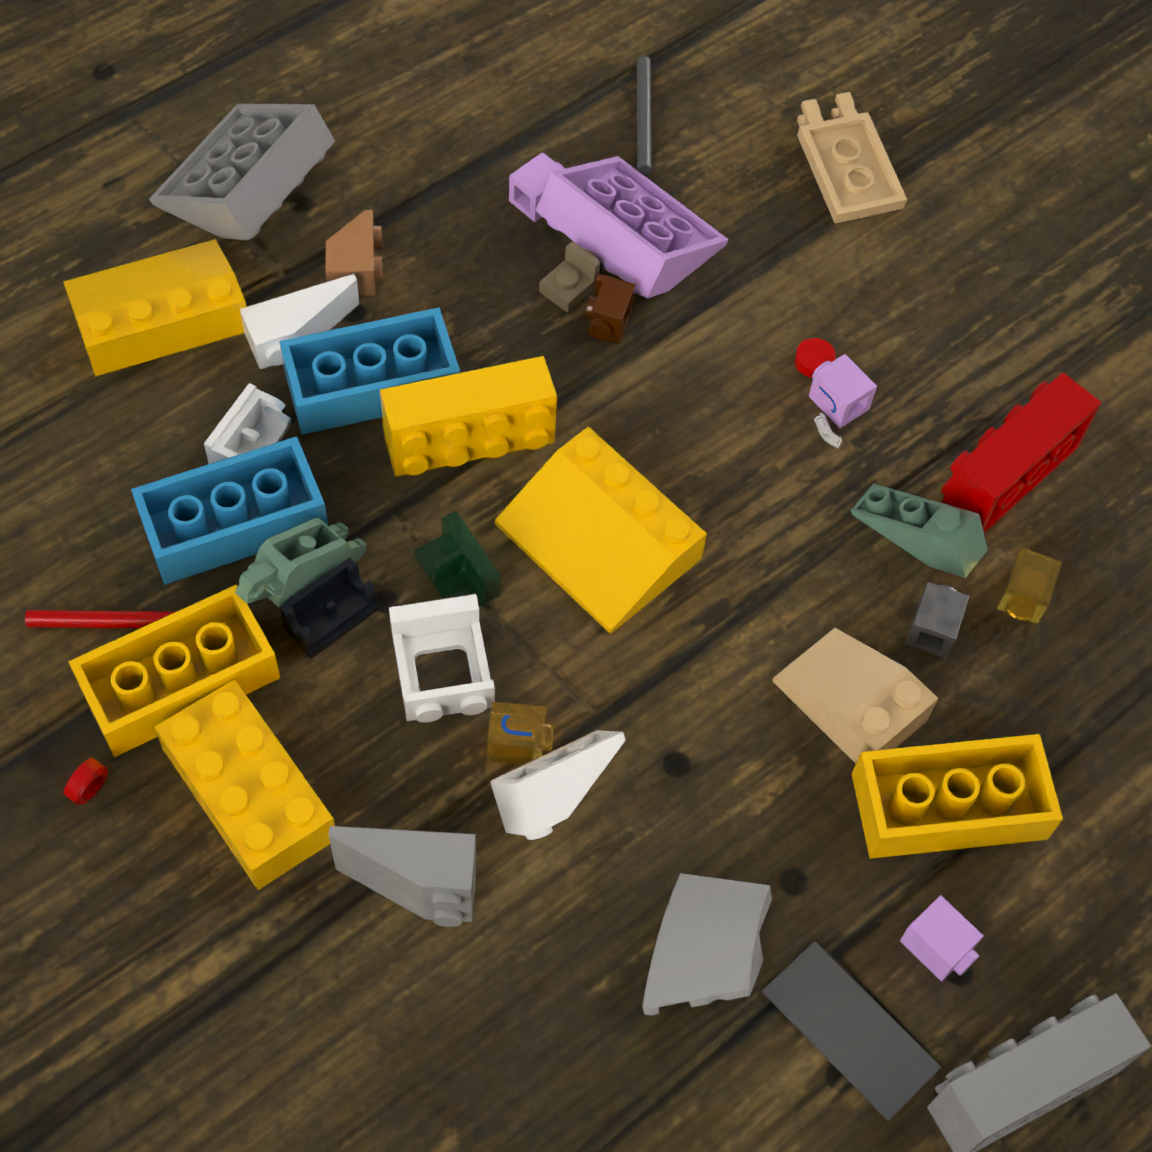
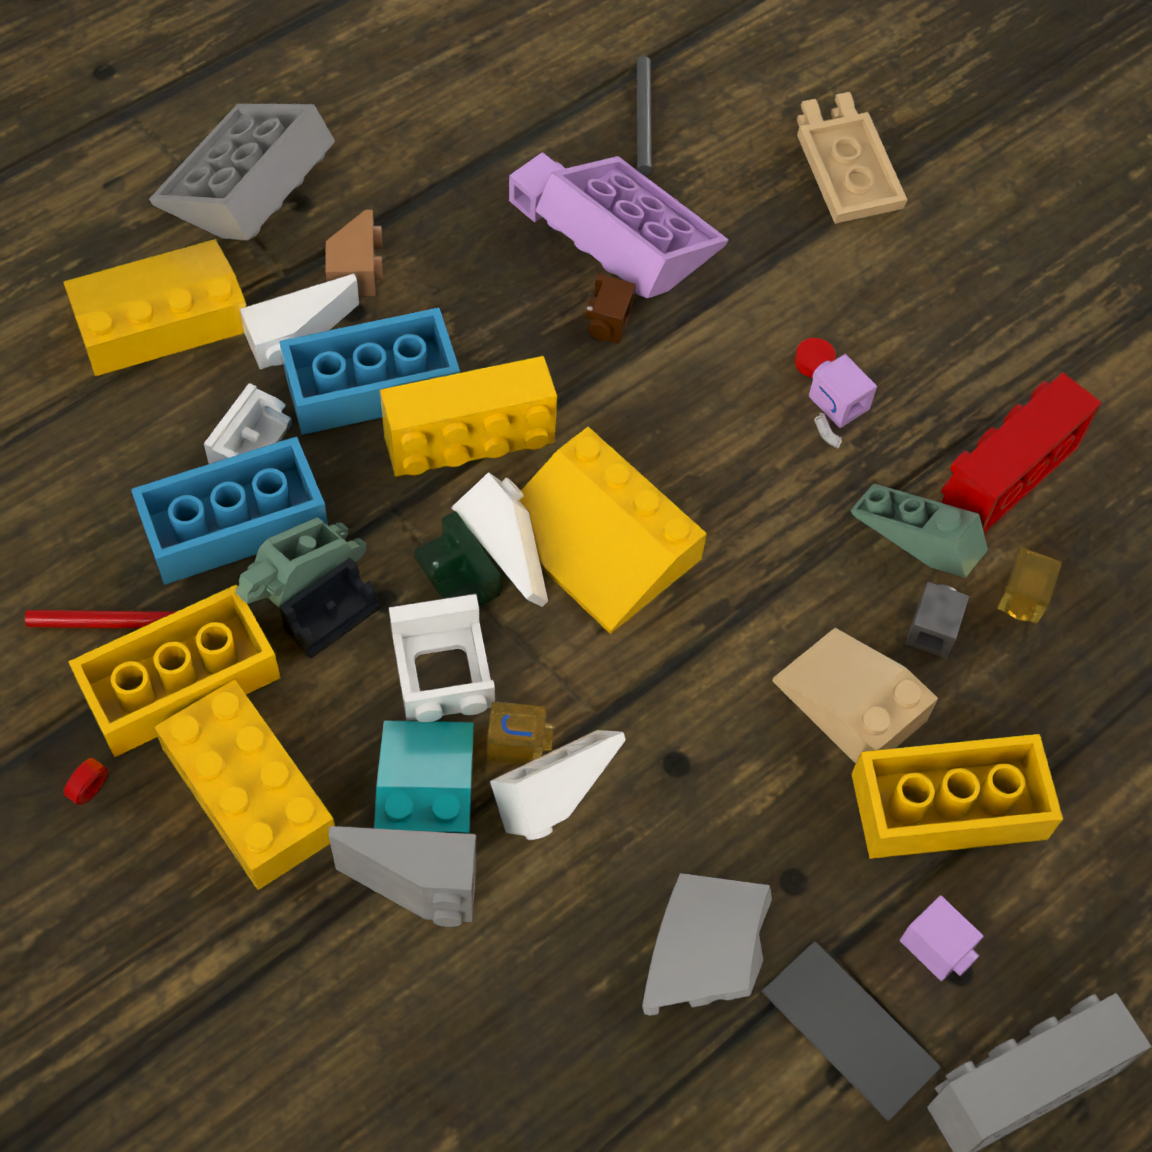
dark tan bracket [539,242,600,313] -> none
none -> teal slope [374,721,474,834]
none -> white slope [451,473,548,607]

